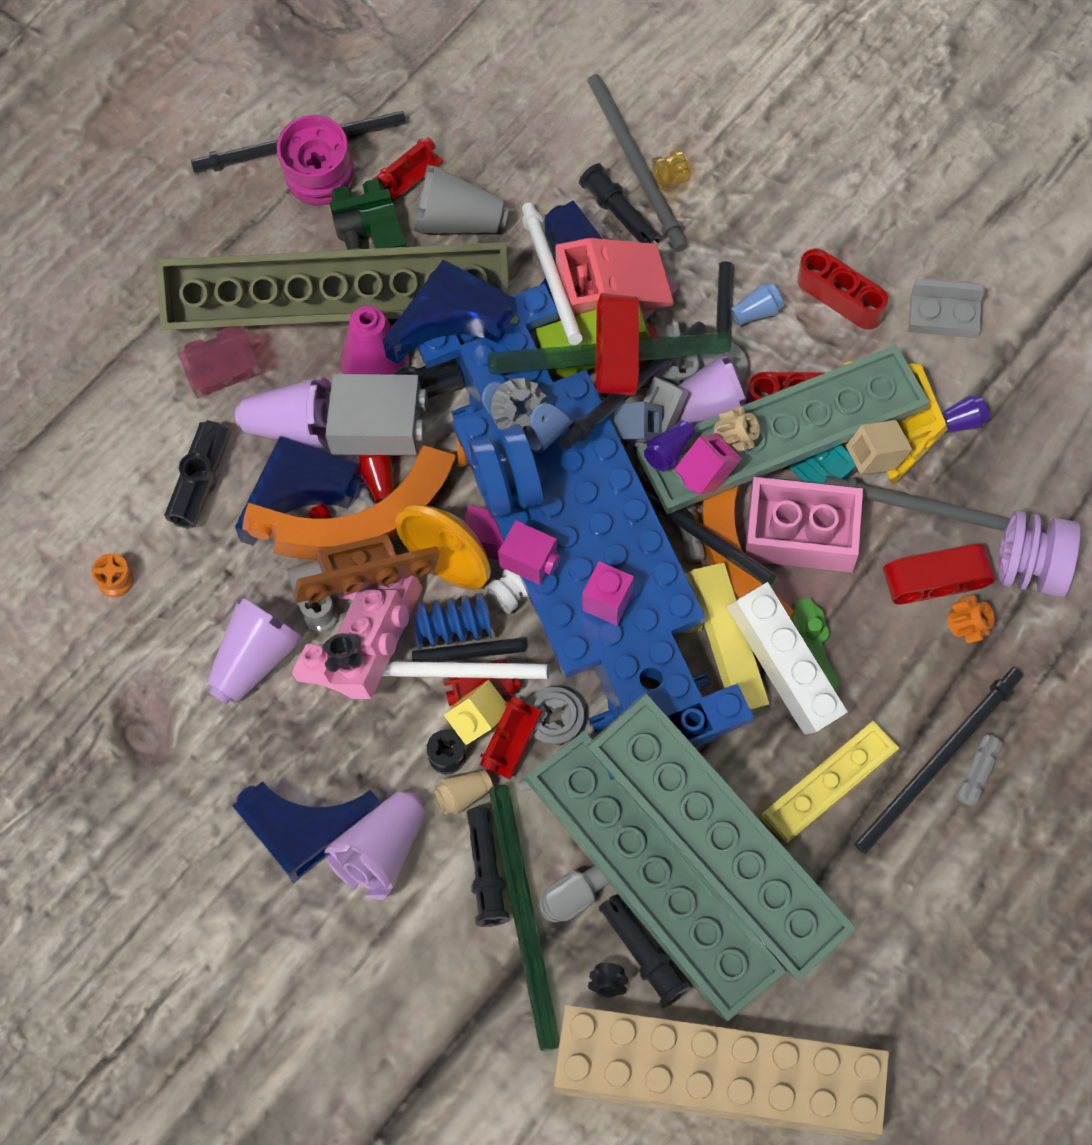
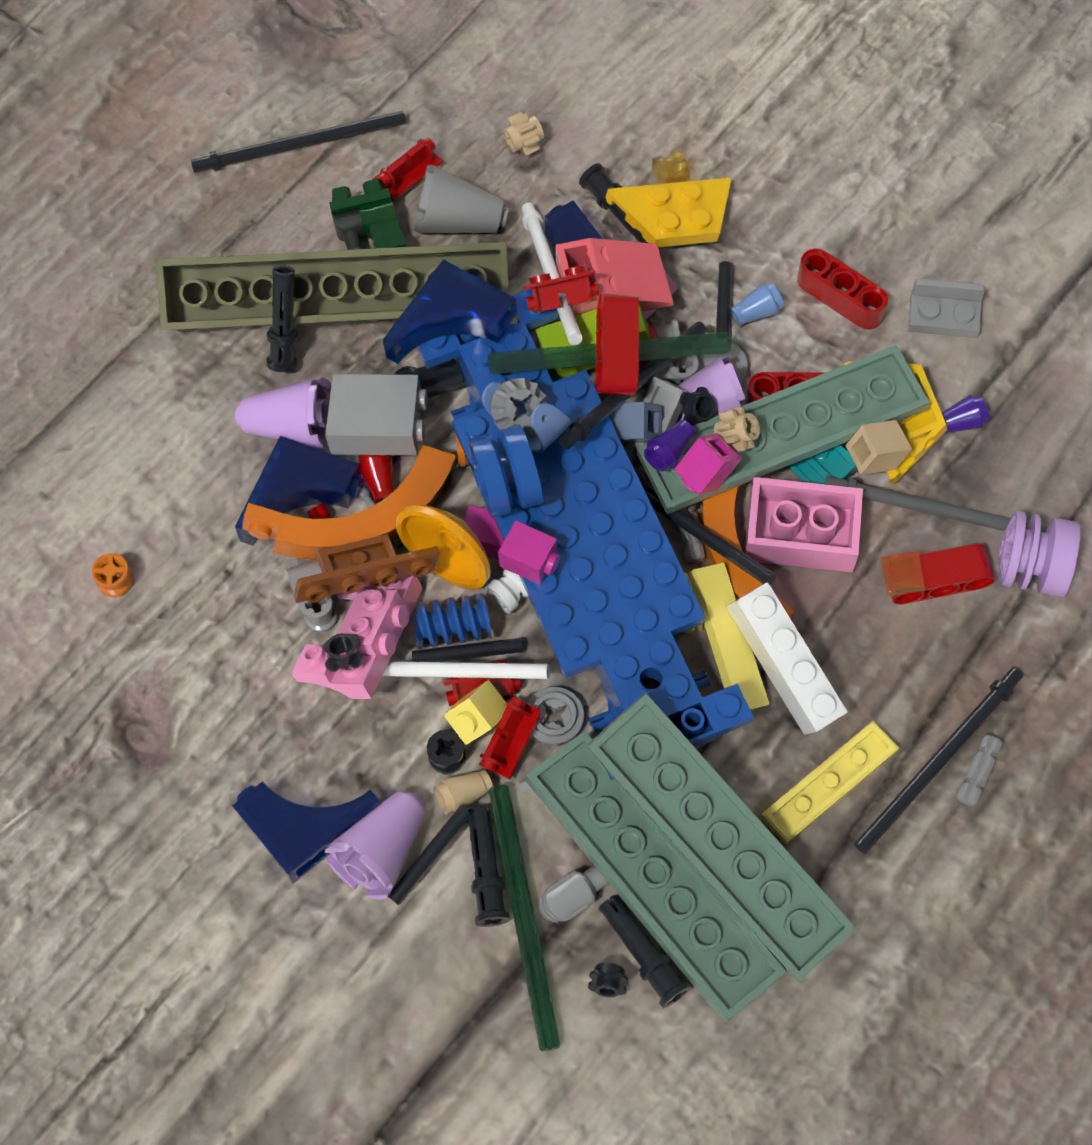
black piece [164,420,230,529] -> none
clear pink brick [177,327,262,399] -> none
lavender cone [206,597,302,704] -> none
dark pink wheel [277,115,355,206] -> none
dark pink cone [340,306,409,375] -> none
tan brick [553,1005,889,1141] -> none
dark pink brick [582,561,634,626] -> none
dark grey bar [587,74,688,252] -> none
bright green piece [792,598,840,692] -> none
orange gear [947,595,995,644] -> none
none -> black pin [266,265,298,372]
none -> black bar [388,805,472,905]
none -> tan gear [503,112,544,156]
none -> red hinge [523,265,599,313]
none -> yellow wing [605,177,731,247]
none -> black plate [679,387,715,426]
none -> clear orange plate [881,551,925,596]

